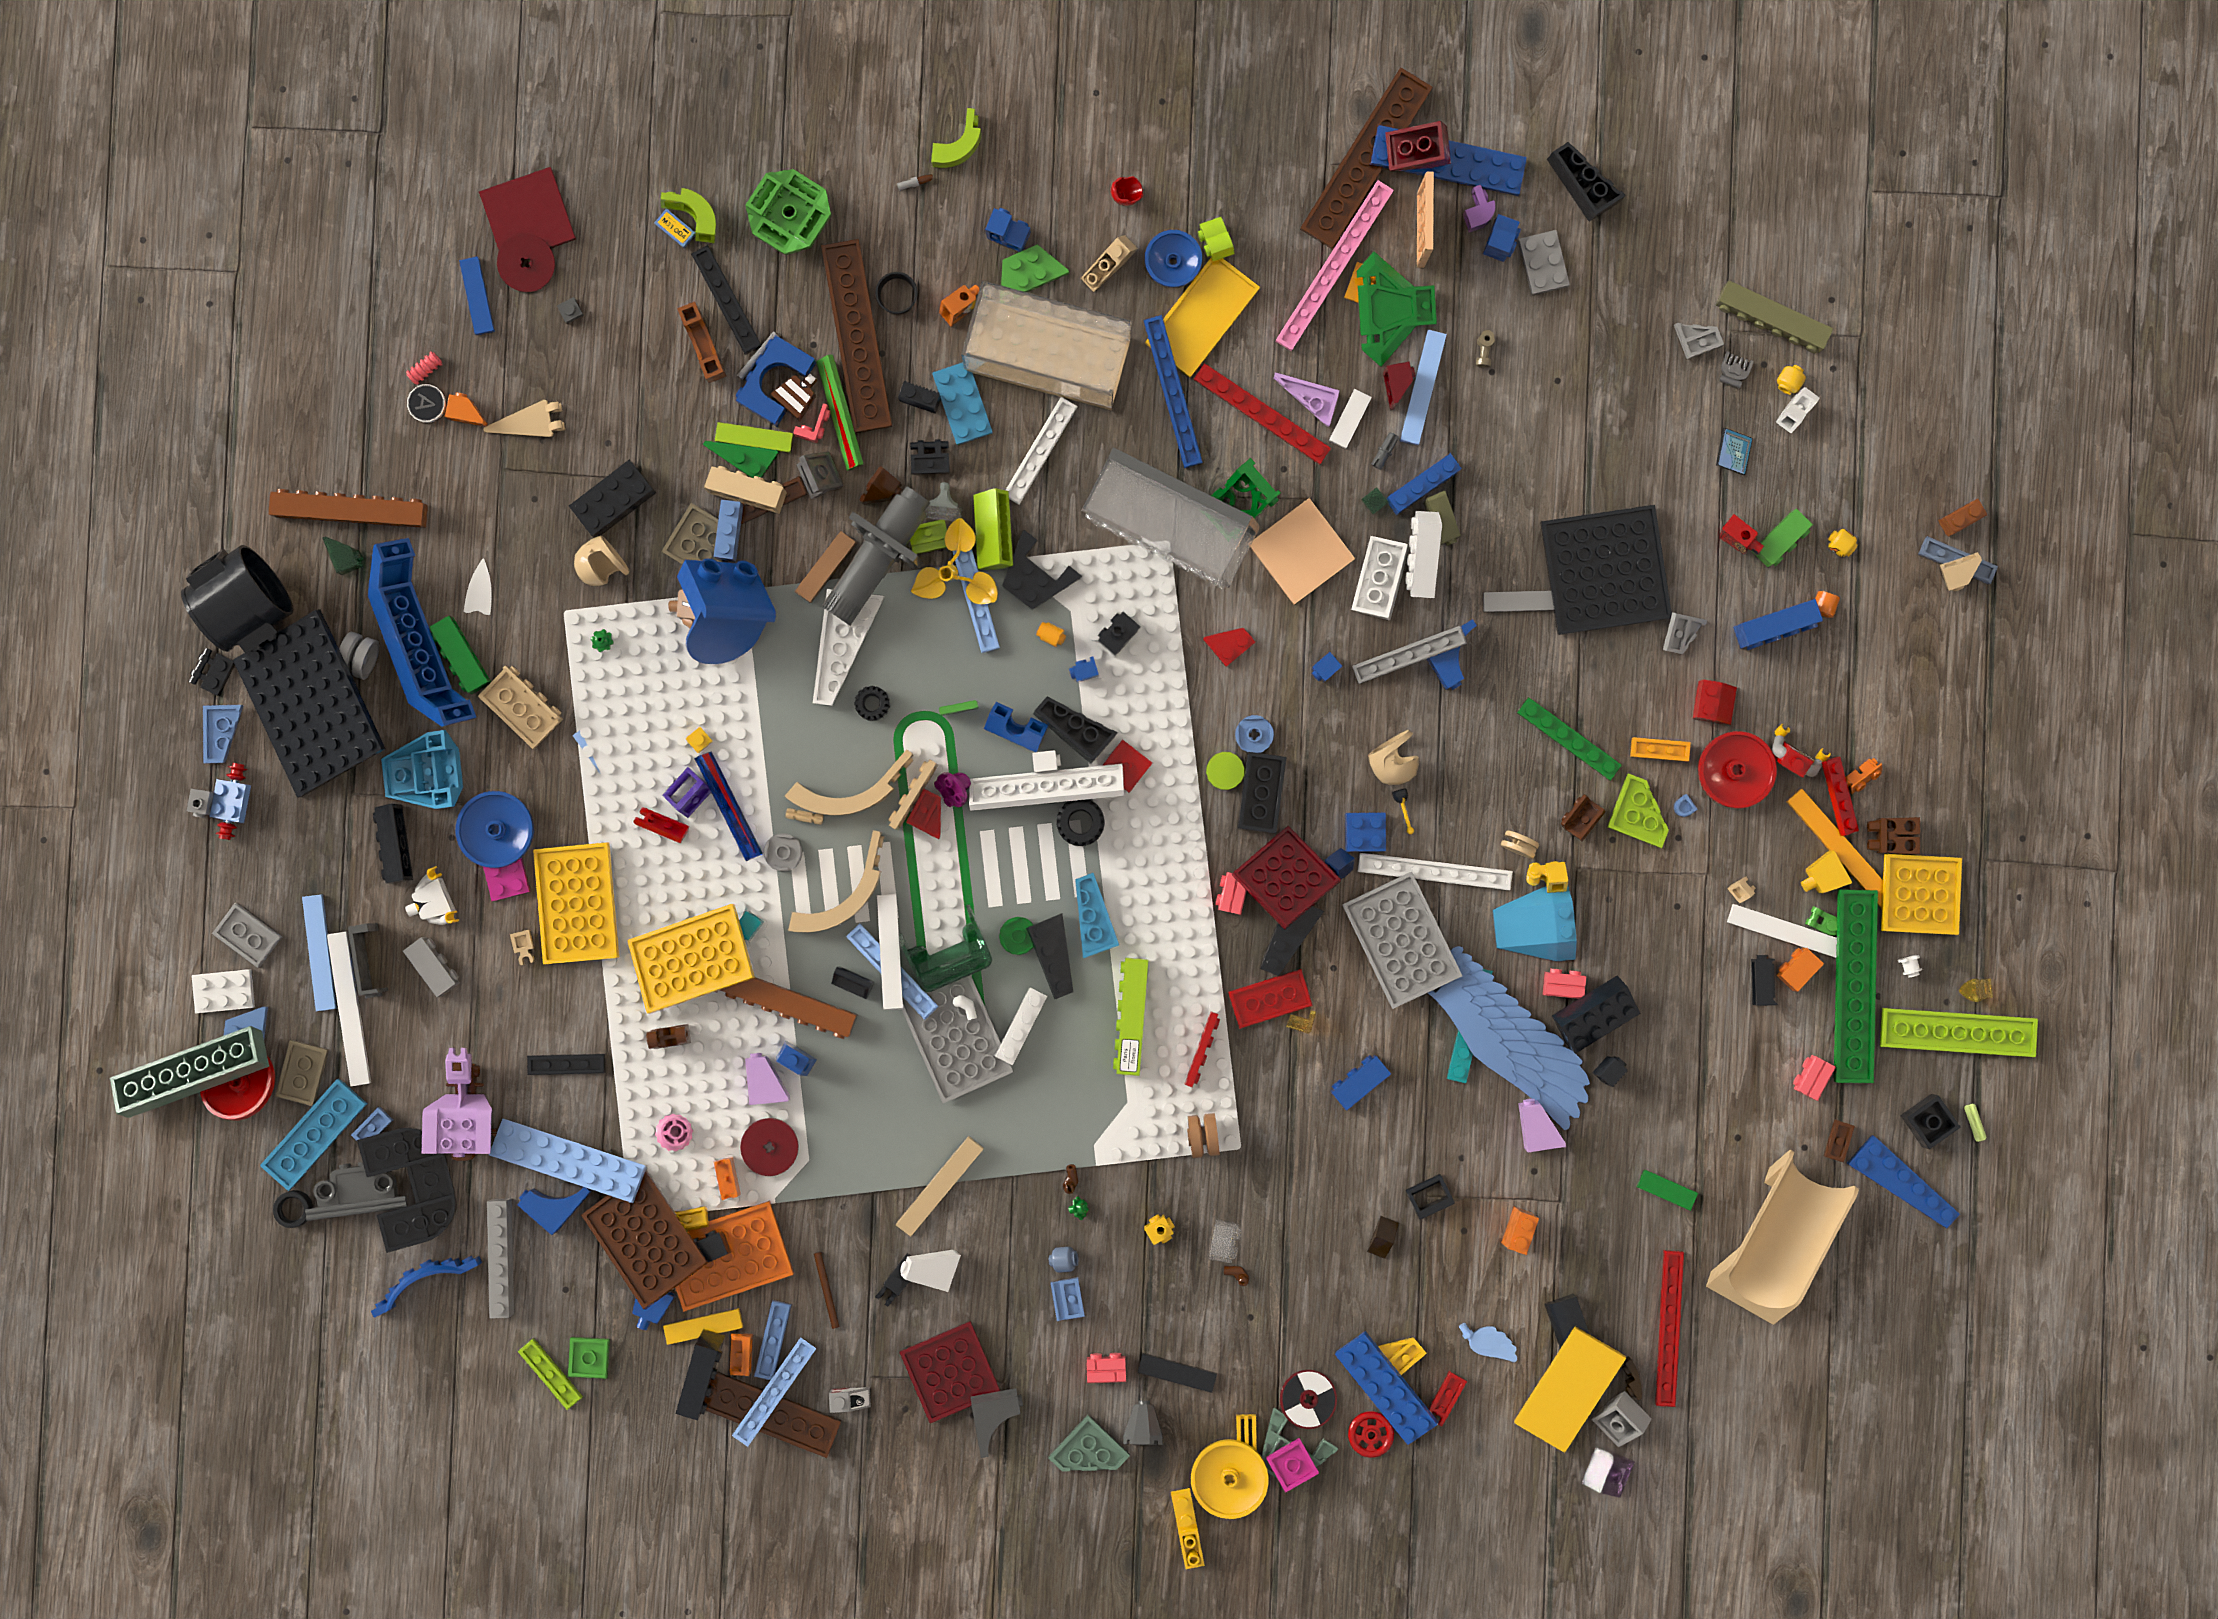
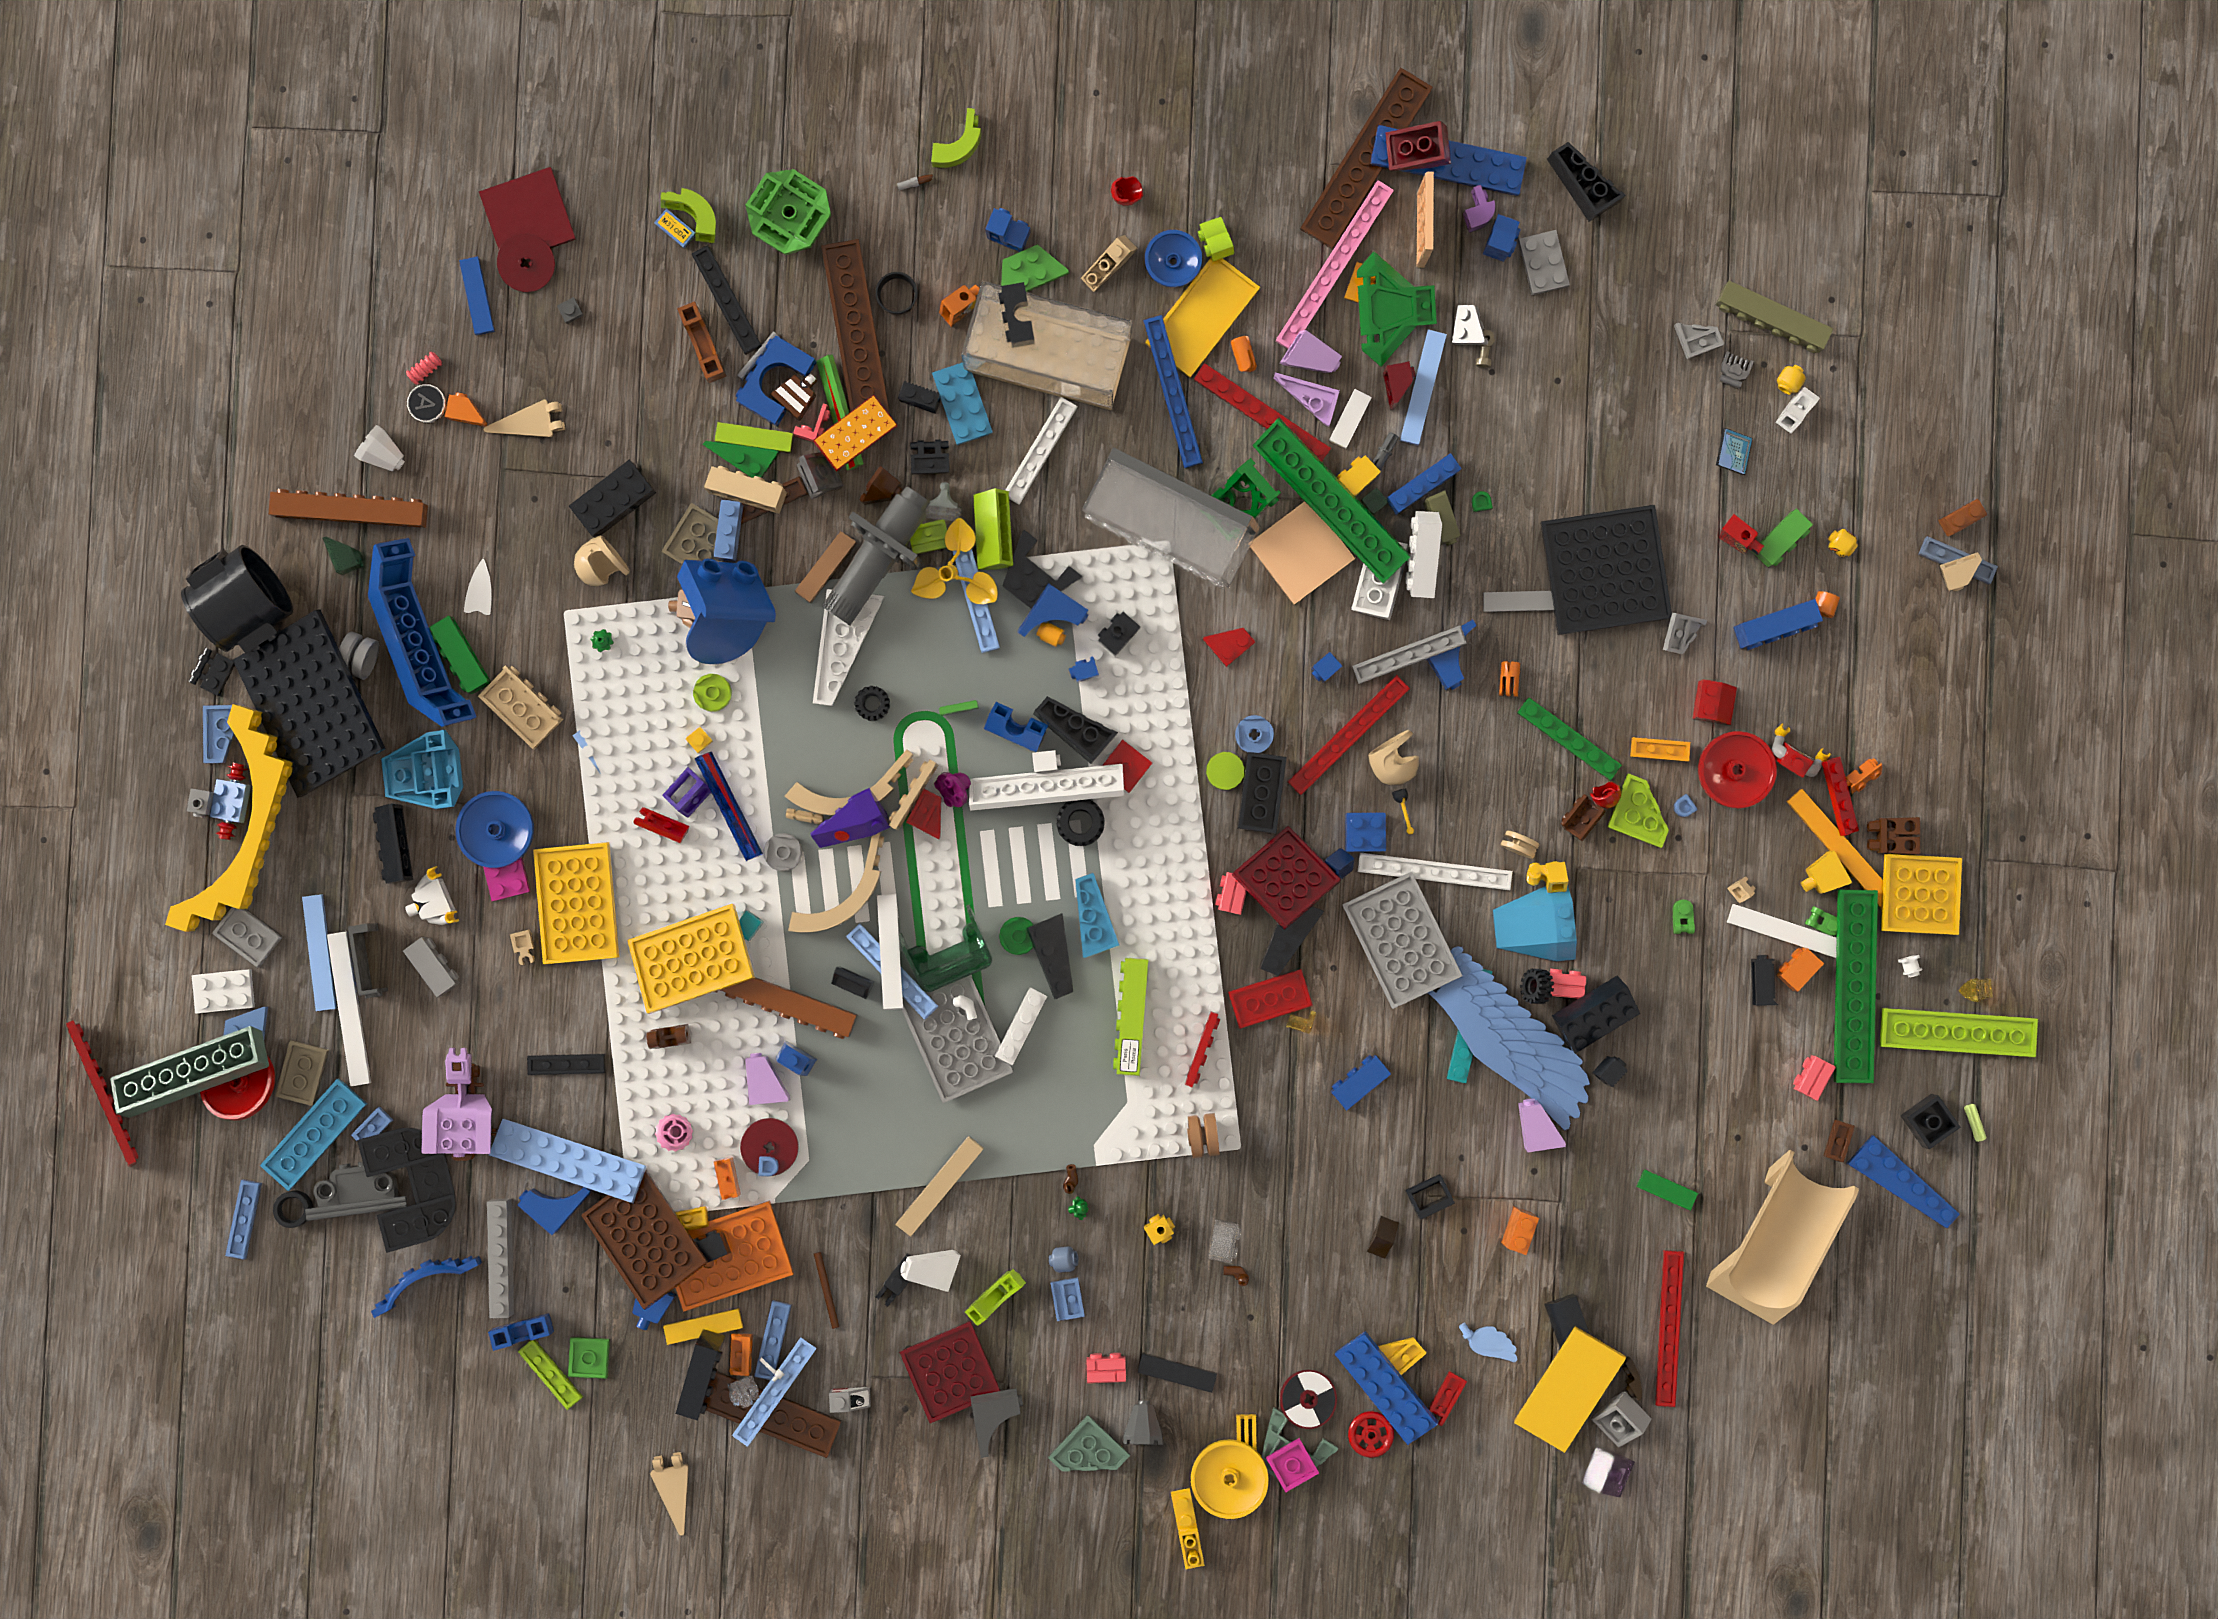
none -> red plate [66,1020,138,1167]
none -> yellow arch [165,704,293,932]
none -> medium blue tile [225,1179,262,1259]
none -> white cone [354,425,405,471]
none -> blue arch [488,1313,554,1351]
none -> tan flag [650,1452,688,1535]
none -> lime tile [693,674,732,712]
none -> clear brick [727,1376,760,1408]
none -> medium blue tile [758,1156,779,1177]
none -> white piece [760,1357,785,1382]
none -> dark purple wedge [810,788,890,848]
none -> light orange tile [813,395,897,472]
none -> lime arch [965,1269,1026,1326]
none -> black arch [998,282,1035,348]
none -> blue arch [1017,583,1089,637]
none -> orange arm [1231,336,1257,372]
none -> green plate [1252,418,1411,584]
none -> lavender slope [1280,330,1342,373]
none -> red tile [1287,675,1410,796]
none -> yellow brick [1337,455,1381,497]
none -> wing [1452,305,1488,345]
none -> green tile [1471,491,1493,513]
none -> orange arm [1499,661,1520,697]
none -> black tyre [1520,969,1554,1004]
none -> red hair [1590,781,1622,809]
none -> bright green plate [1673,899,1695,934]

